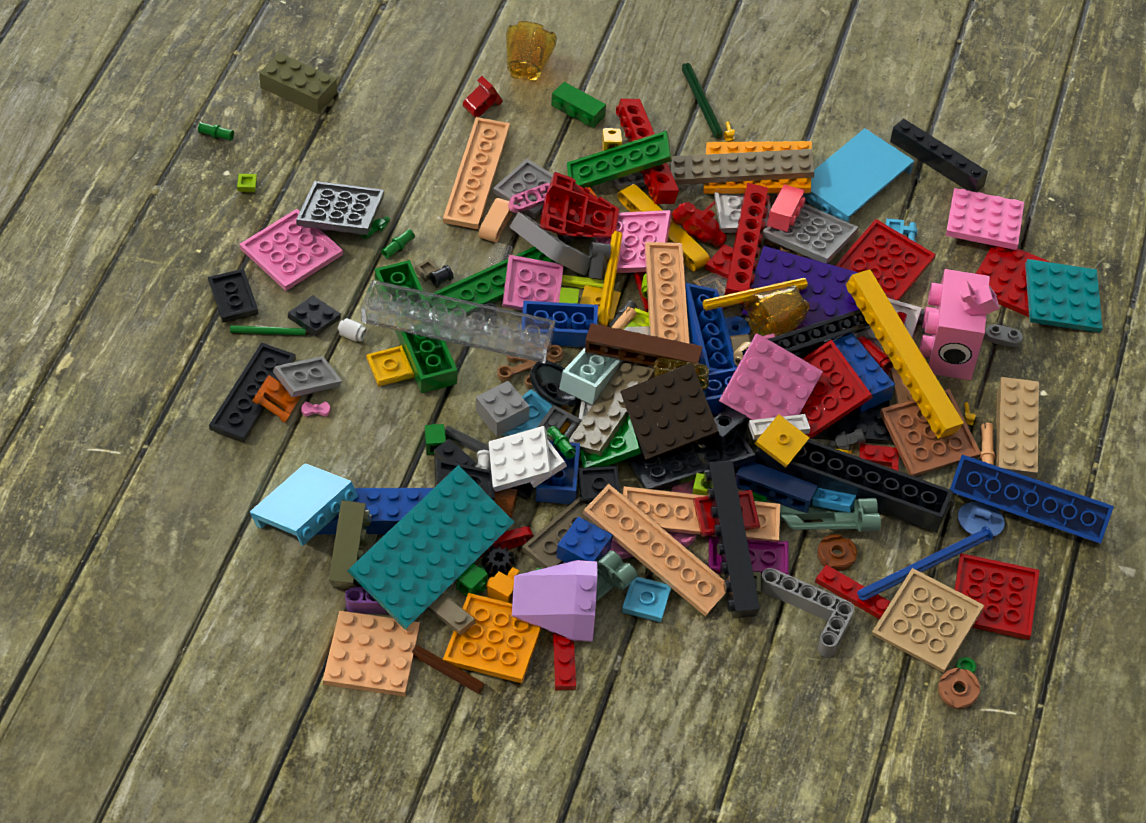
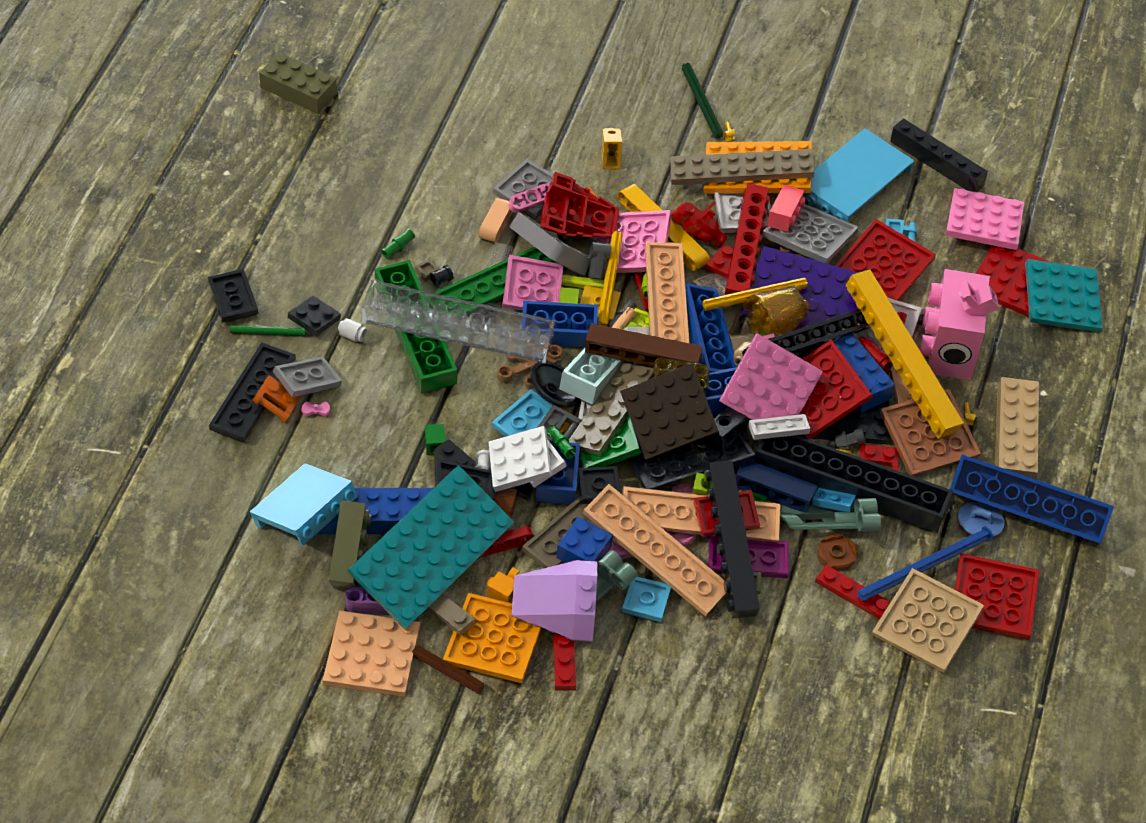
green pin [198,122,234,141] -> none
lime plate [237,174,257,192] -> none
bright pink plate [240,209,343,291] -> none
dark grey plate [296,181,384,235] -> none
green piece [360,216,390,239] -> none
yellow plate [366,345,414,387] -> none
light nougat plate [443,117,510,229] -> none
dark grey axle [445,426,489,452] -> none
green brick [456,563,488,596] -> none
red tile [463,76,503,118] -> none
light grey brick [476,381,529,437] -> none
black gear [482,545,516,578] -> none
clear yellow cone [506,21,557,81] -> none
green brick [551,82,606,128] -> none
green plate [567,131,672,189] -> none
light grey plate [614,171,646,190] -> none
red brick [616,98,679,204] -> none
blue piece [725,316,750,336] -> none
yellow plate [755,414,809,467] -> none
light grey beam [761,568,854,657] -> none
nougat tile [938,668,980,709] -> none
green tile [955,657,977,674] -> none
light nougat pin [980,423,996,465] -> none
light grey plate [985,324,1023,347] -> none

